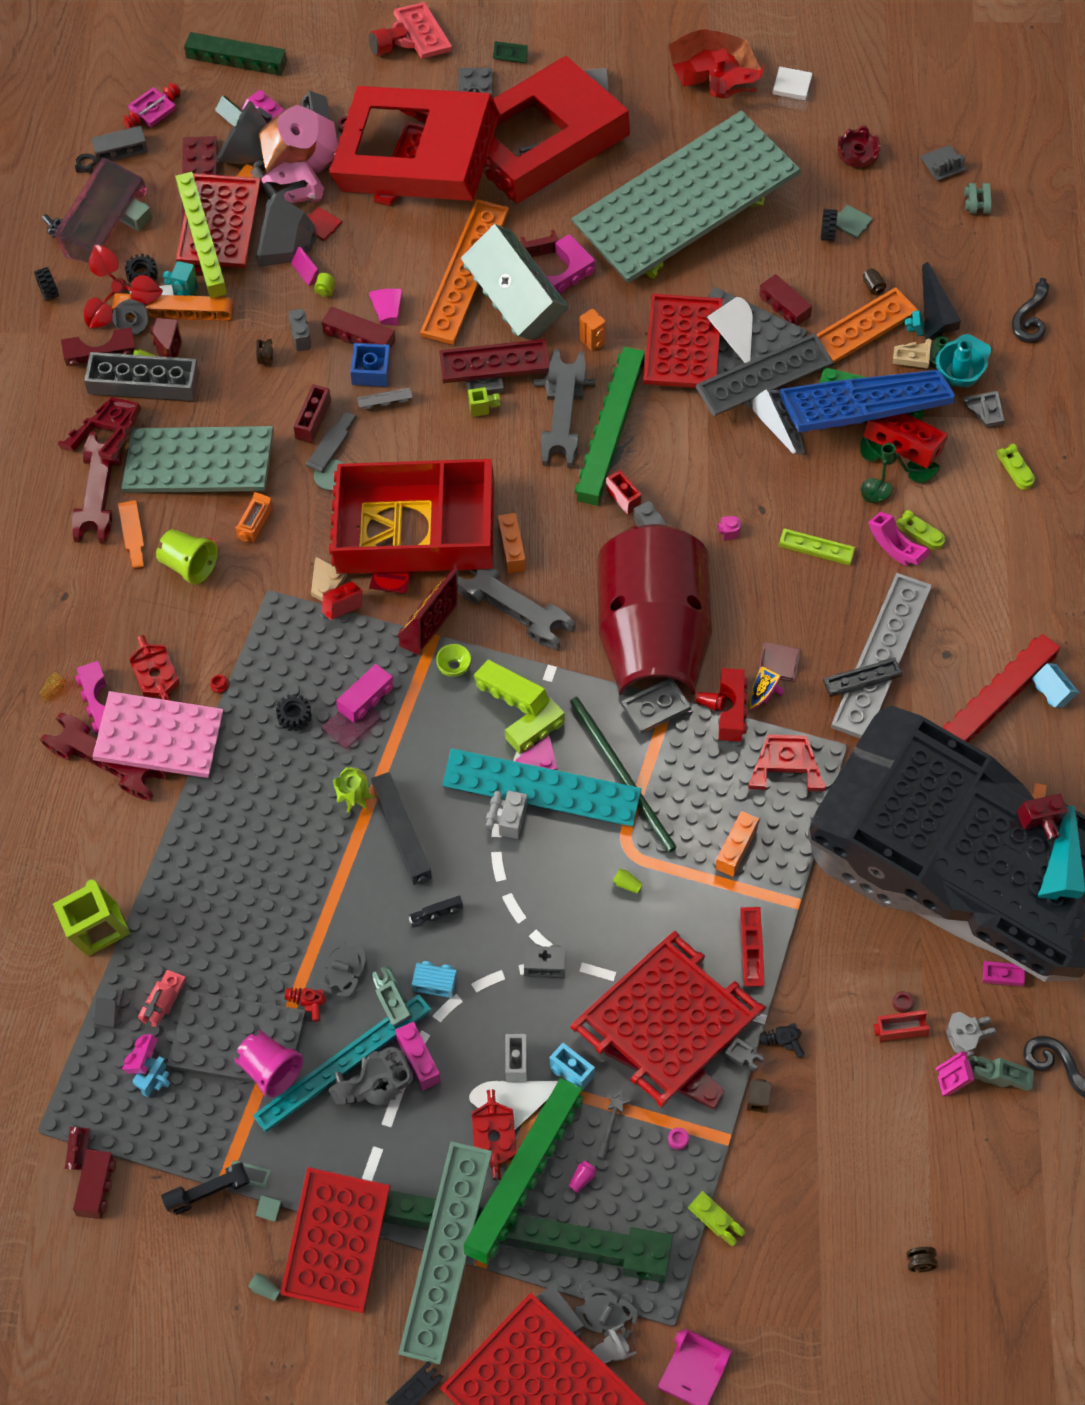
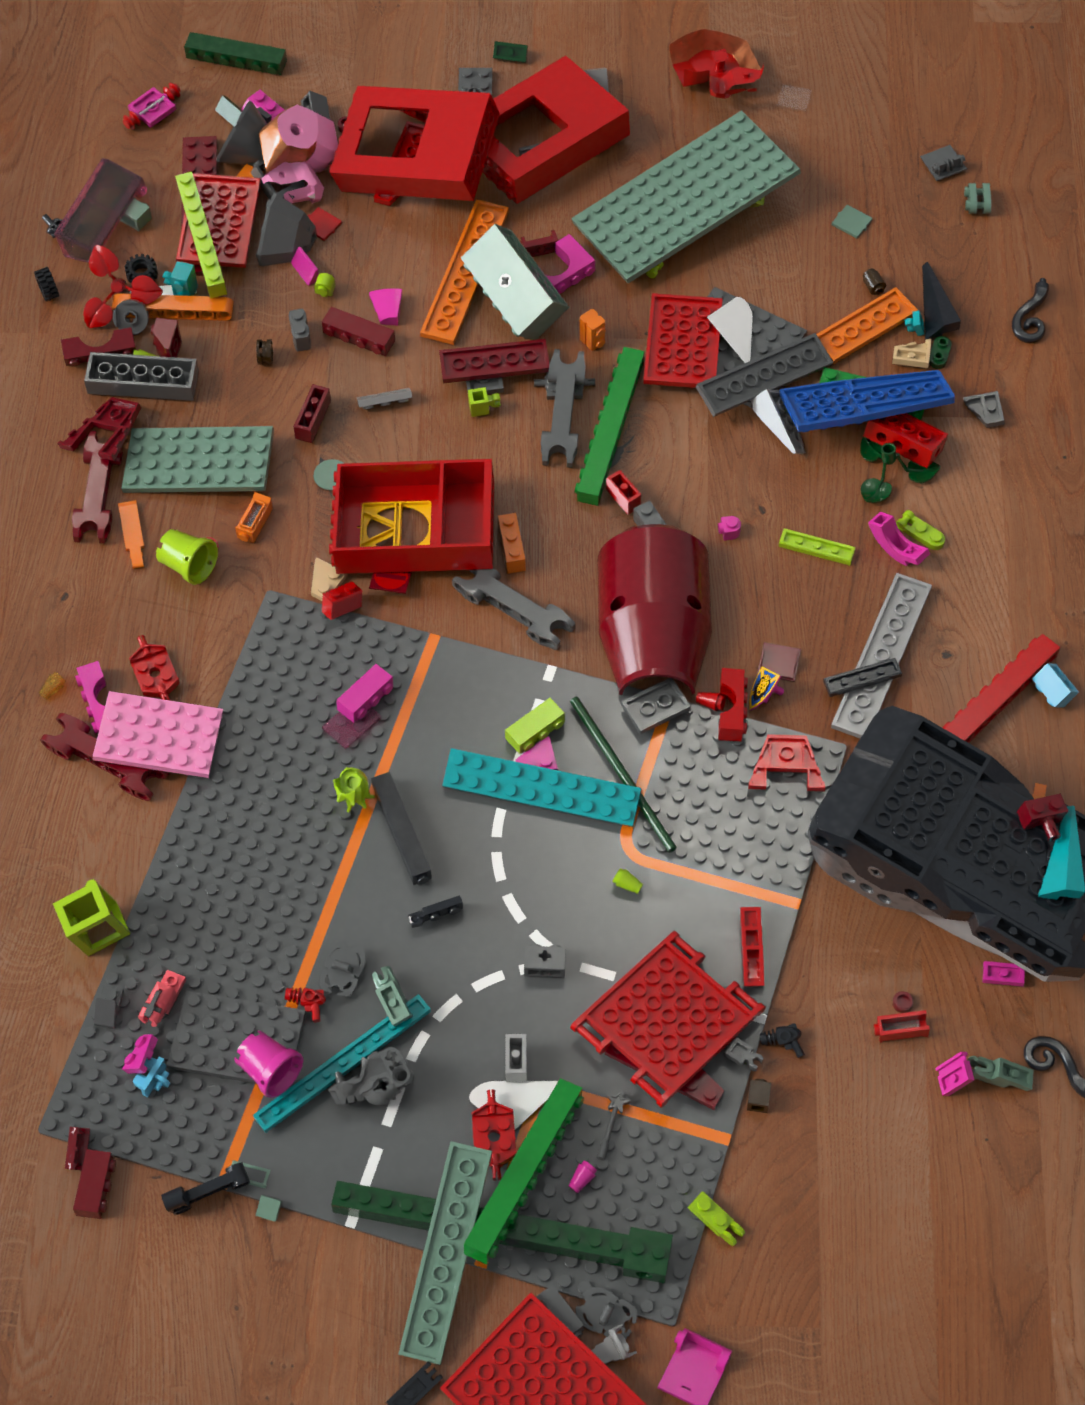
black piece [75,154,96,174] -> none
dark grey brick [91,126,148,164] -> none
red plate [210,674,229,693] -> none
sand green cone [248,1272,281,1301] -> none
black tyre [276,694,312,732] -> none
red plate [280,1167,391,1313] -> none
dark grey piece [306,412,356,473] -> none
blue brick [350,343,391,387] -> none
coral plate [368,2,452,59] -> none
dark pink brick [395,1022,441,1091] -> none
dark red slope [398,567,458,655] -> none
medium azure brick [412,961,457,998] -> none
lime piece [436,644,471,677] -> none
lime brick [474,660,549,716] -> none
light grey brick [485,791,527,839] -> none
medium azure brick [550,1043,595,1090] -> none
dark pink tile [668,1128,689,1150] -> none
orange brick [716,811,759,877] -> none
dark red brick [759,274,812,326] -> none
white tile [773,66,812,101] -> none
black tyre [821,209,838,241] -> none
dark red plate [837,125,881,168] -> none
dark brown wheel [906,1247,938,1273] -> none
teal piece [936,334,991,388] -> none
light grey hinge [946,1012,996,1058] -> none
lime plate [996,443,1035,490] -> none

